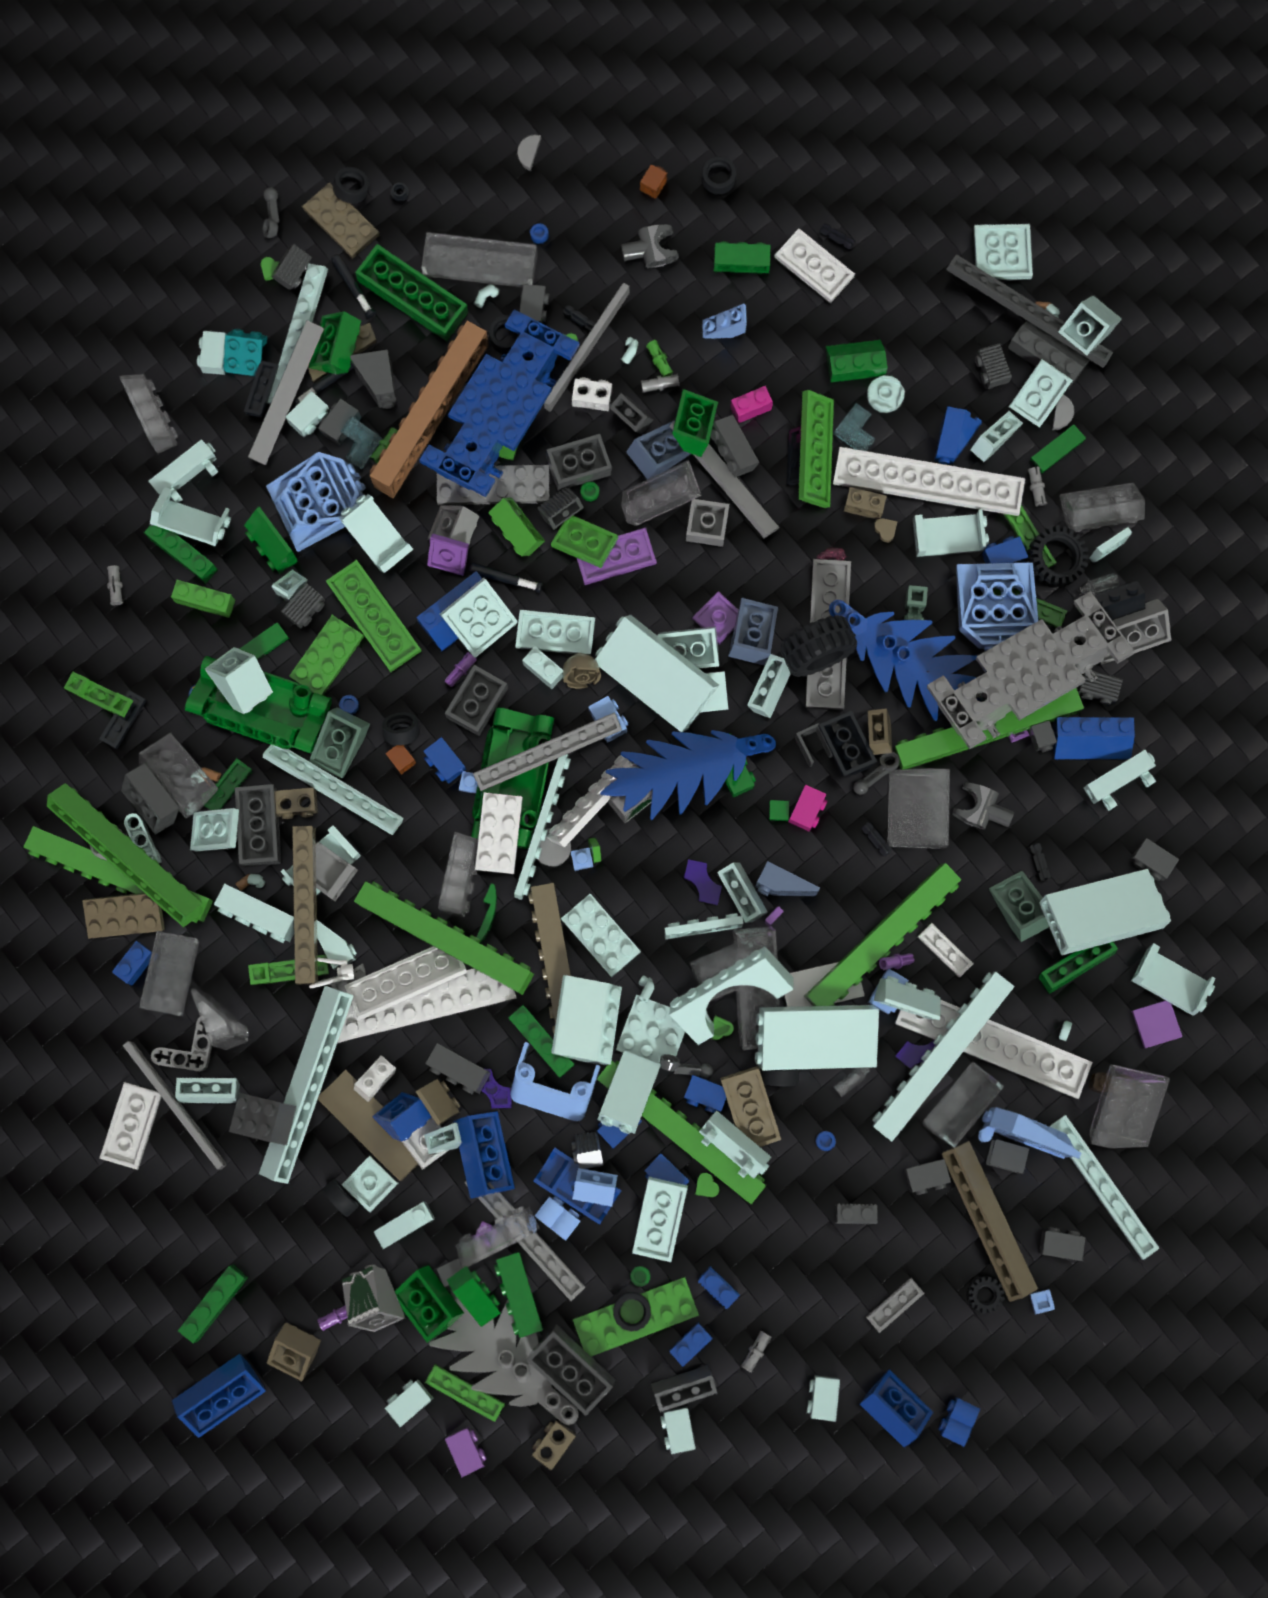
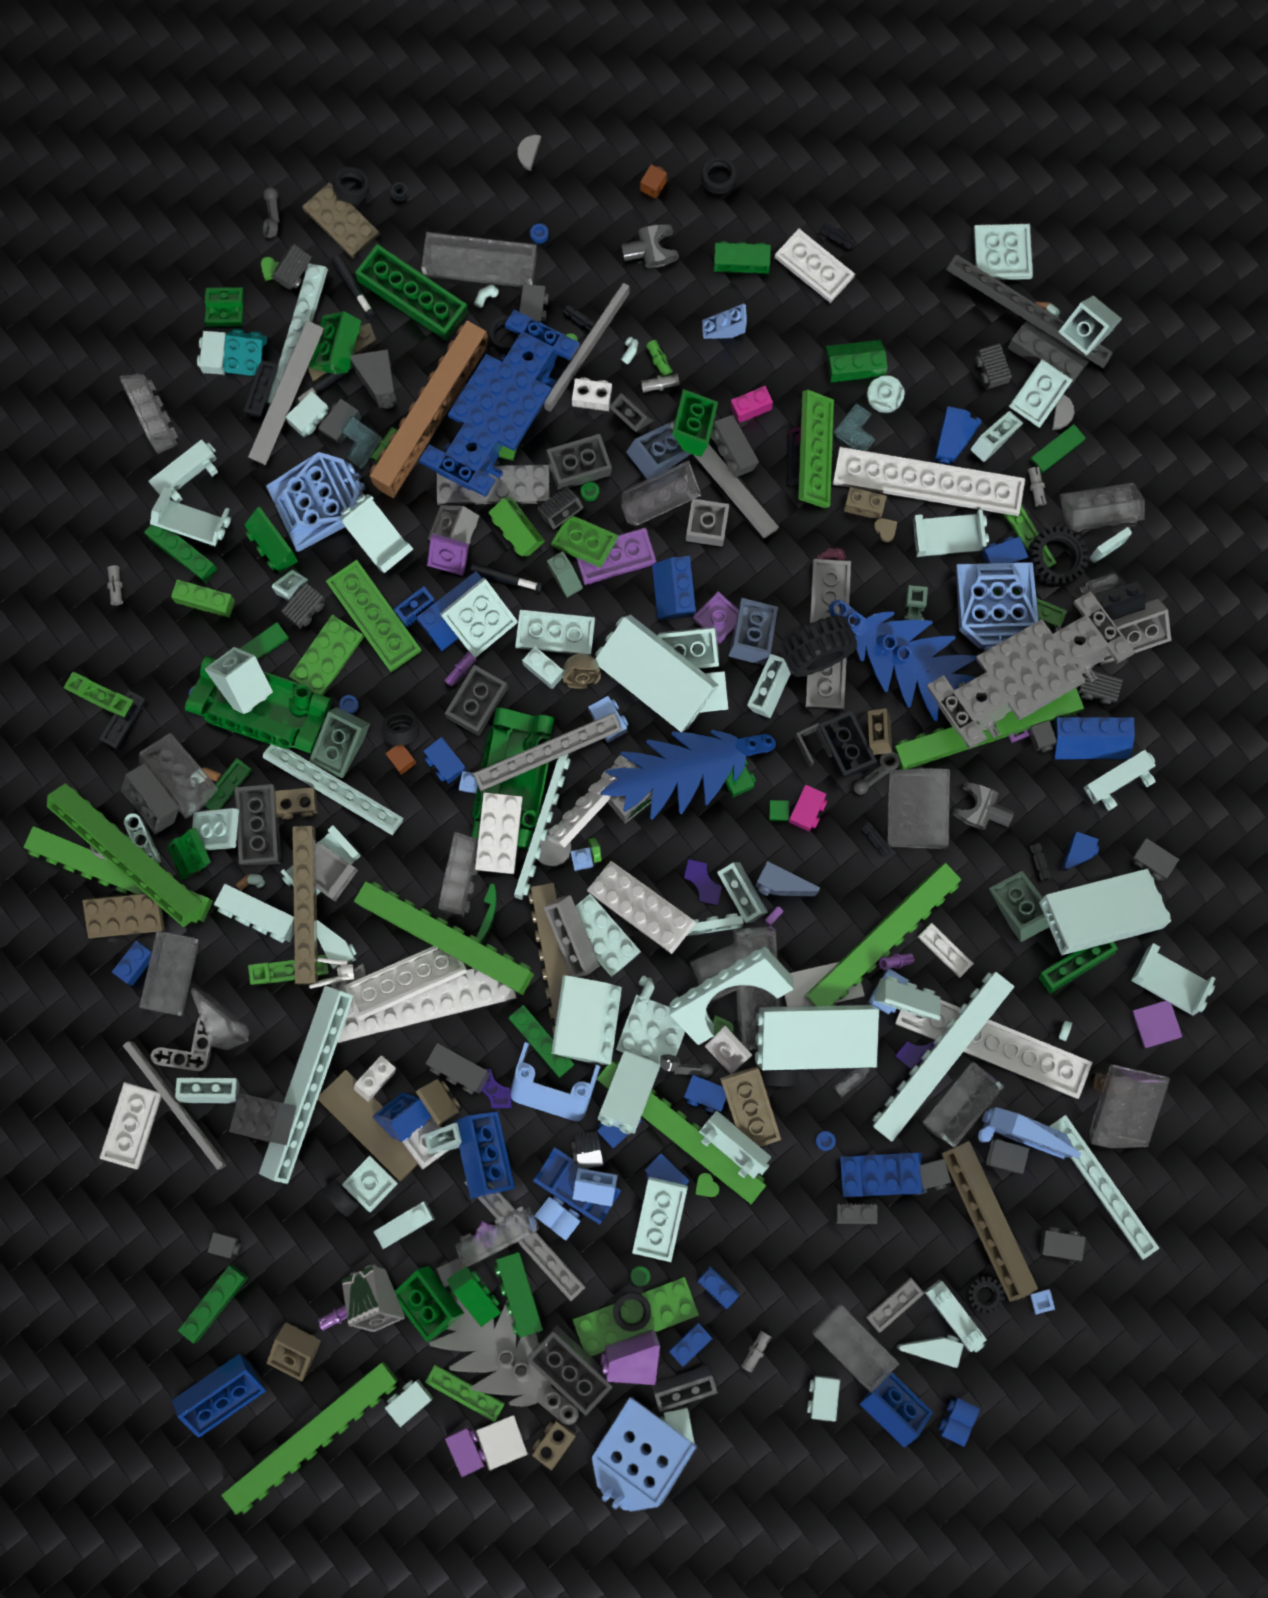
none -> green slope [167,828,211,880]
none -> green slope [205,288,244,327]
none -> dark grey brick [208,1232,241,1259]
none -> bright green brick [222,1361,398,1515]
none -> blue brick [393,586,435,627]
none -> white tile [475,1415,527,1470]
none -> light grey brick [543,895,600,977]
none -> sand green slope [547,551,583,598]
none -> white plate [587,861,696,954]
none -> light blue hinge [592,1397,697,1511]
none -> medium lavender slope [600,1330,660,1385]
none -> blue slope [652,556,696,620]
none -> white tile [705,1026,752,1074]
none -> clear brick [811,1304,899,1393]
none -> blue piece [840,1153,925,1197]
none -> light aqua slope [897,1335,964,1368]
none -> light aqua brick [924,1280,987,1352]
none -> blue slope [1061,832,1100,871]

